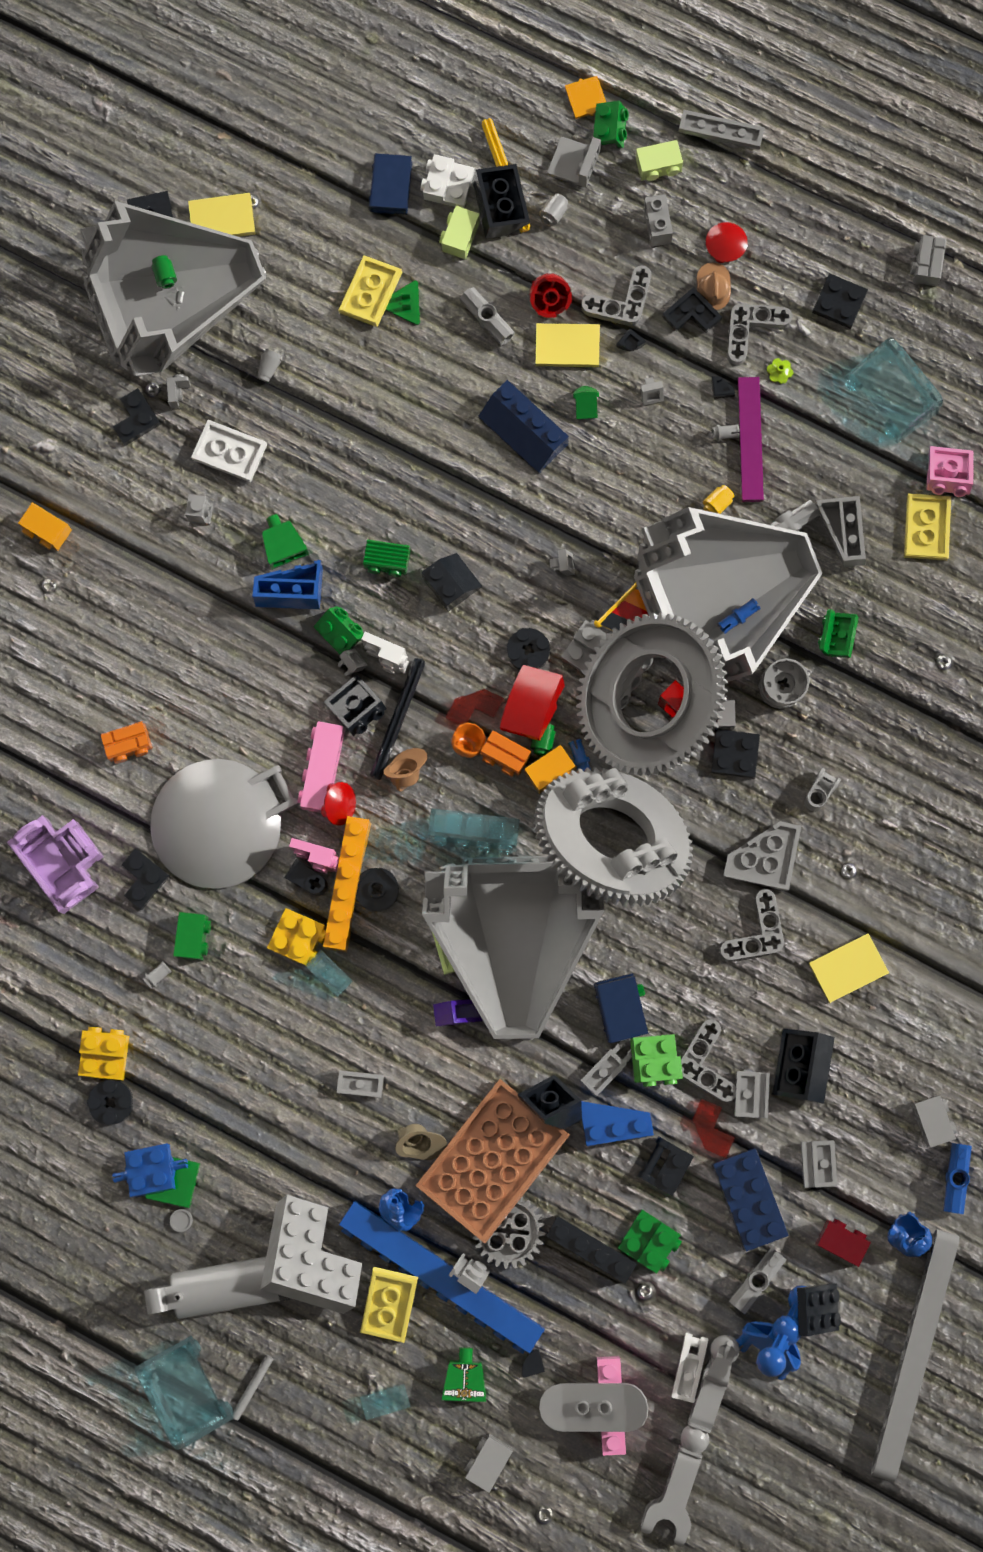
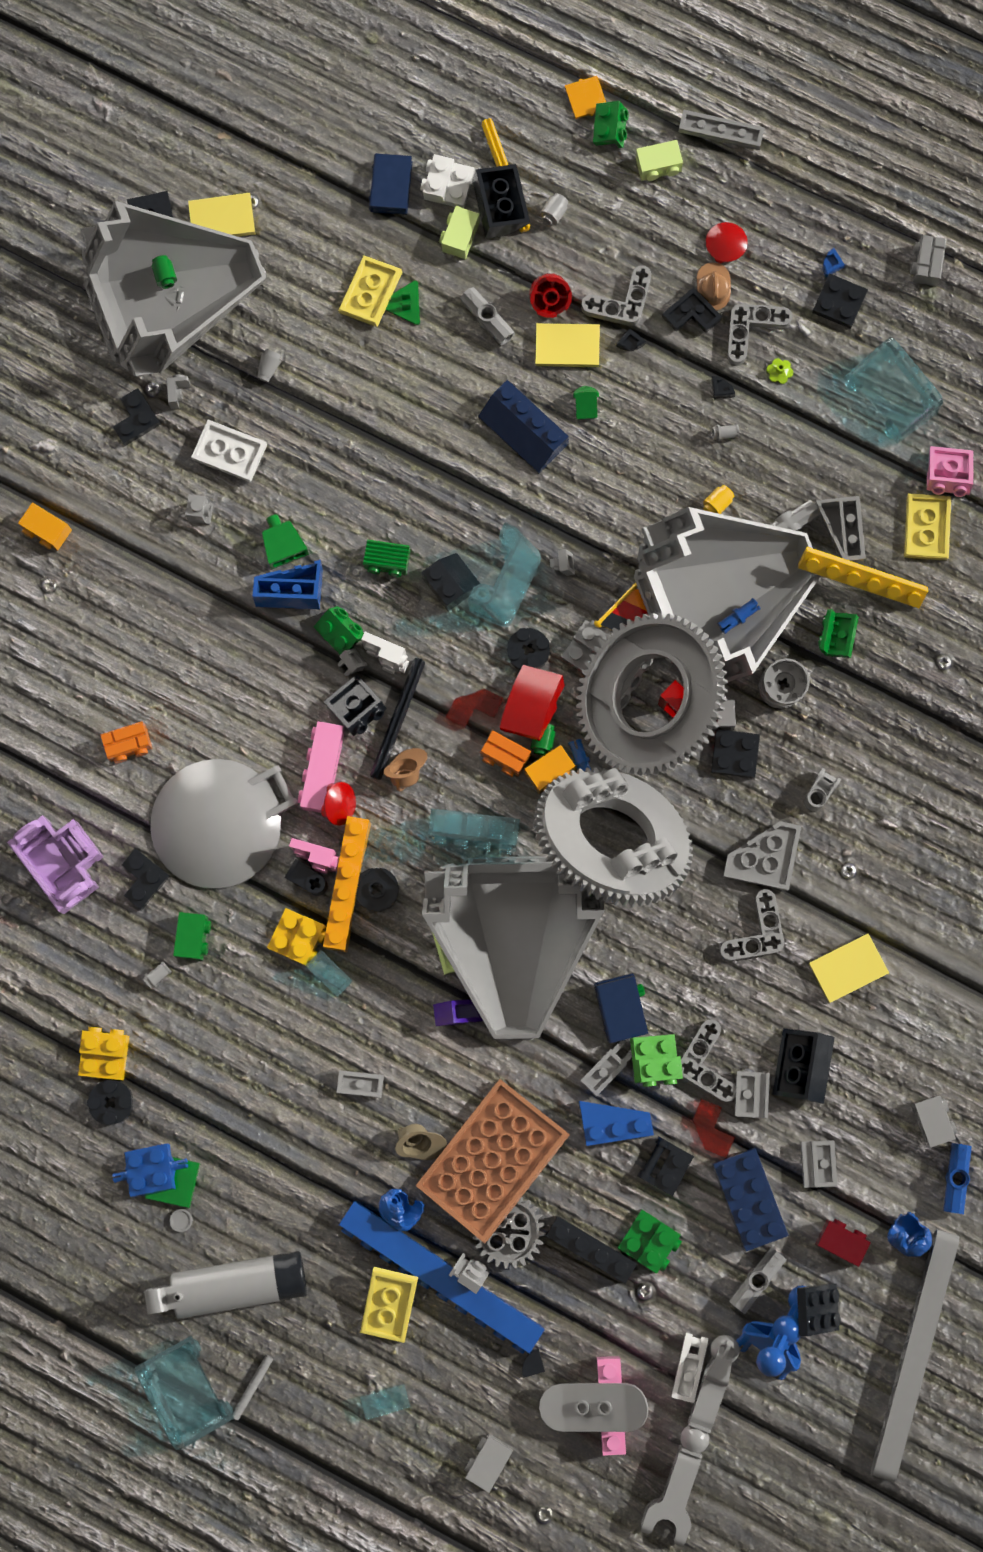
light grey piece [261,1195,362,1314] -> none
green torso [442,1347,486,1402] -> none
orange hair [451,722,486,758] -> none
black slope [518,1075,582,1130] -> none
light grey bracket [548,137,601,188] -> none
light grey tile [641,377,664,406] -> none
light grey brick [644,194,673,247] -> none
magenta tile [738,377,764,502] -> none
none -> clear light blue windscreen [468,523,541,626]
none -> yellow plate [798,547,928,608]
none -> blue tile [823,248,845,277]

